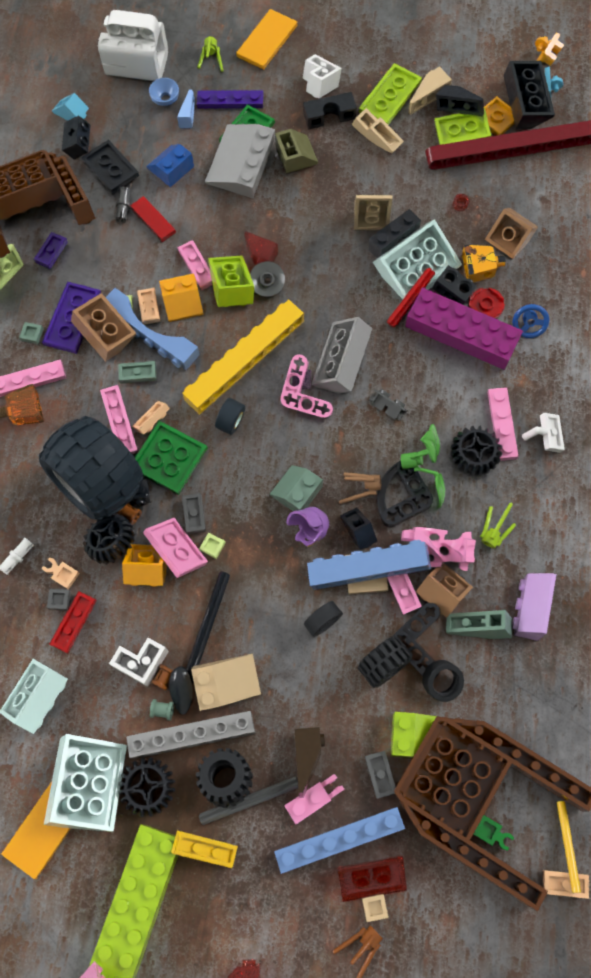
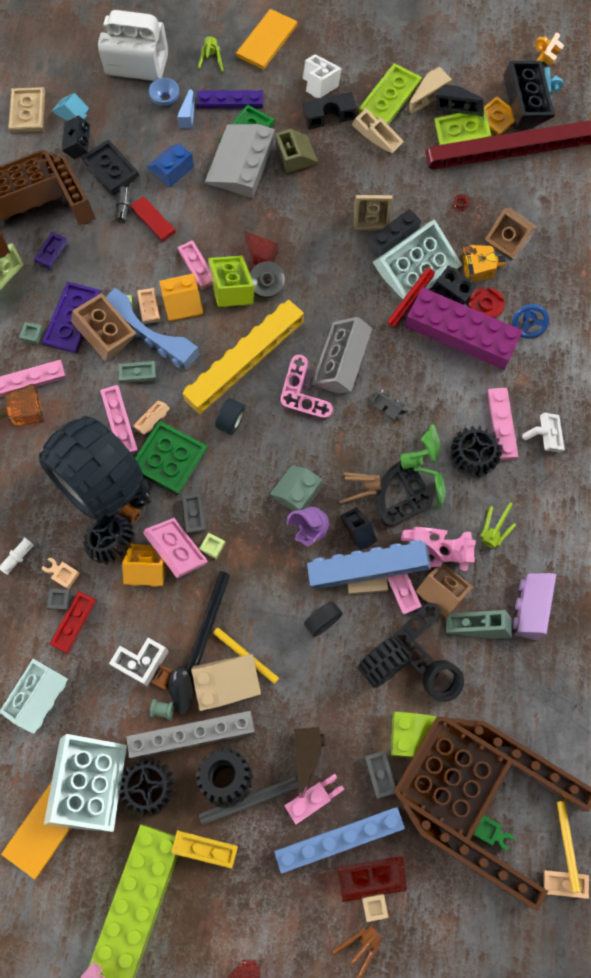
none -> tan tile [8,87,46,133]
none -> yellow bar [213,628,279,685]

